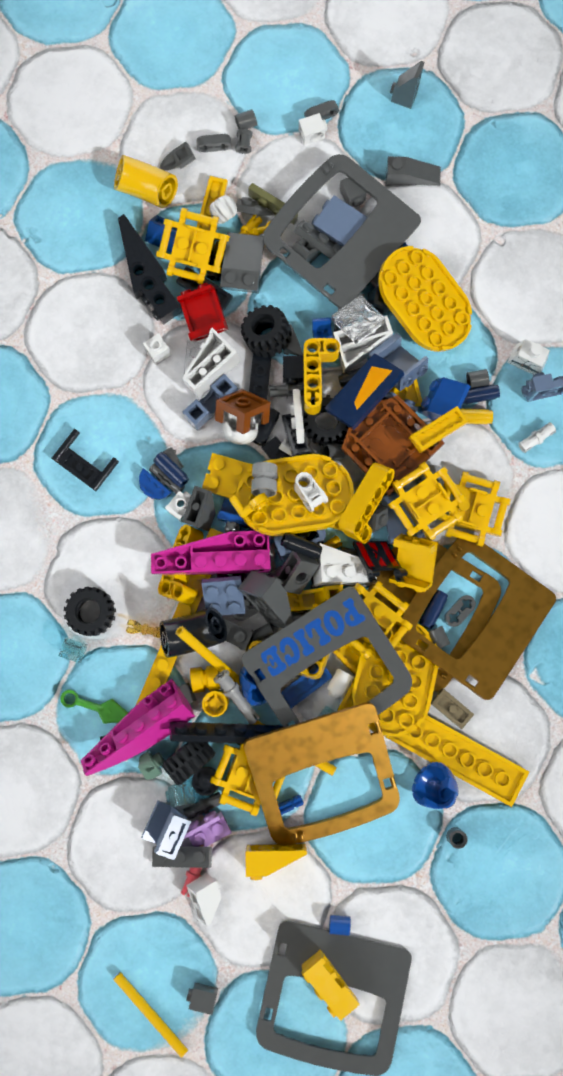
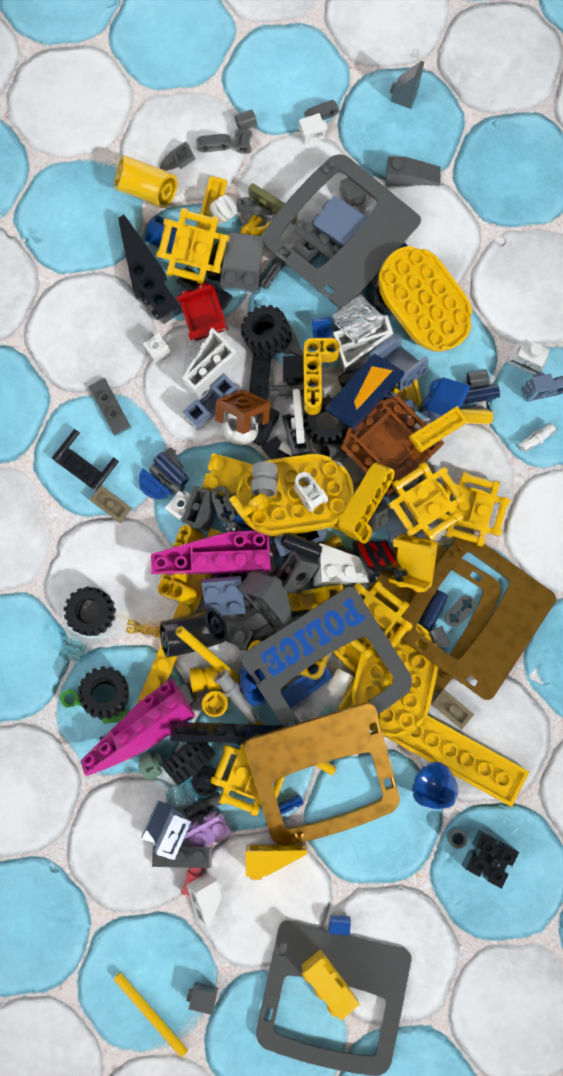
none -> black tyre [78,666,129,720]
none -> dark grey plate [88,378,132,436]
none -> dark tan plate [90,485,132,524]
none -> dark grey beam [212,486,236,523]
none -> dark grey axle [260,257,285,290]
none -> black brick [462,829,519,889]

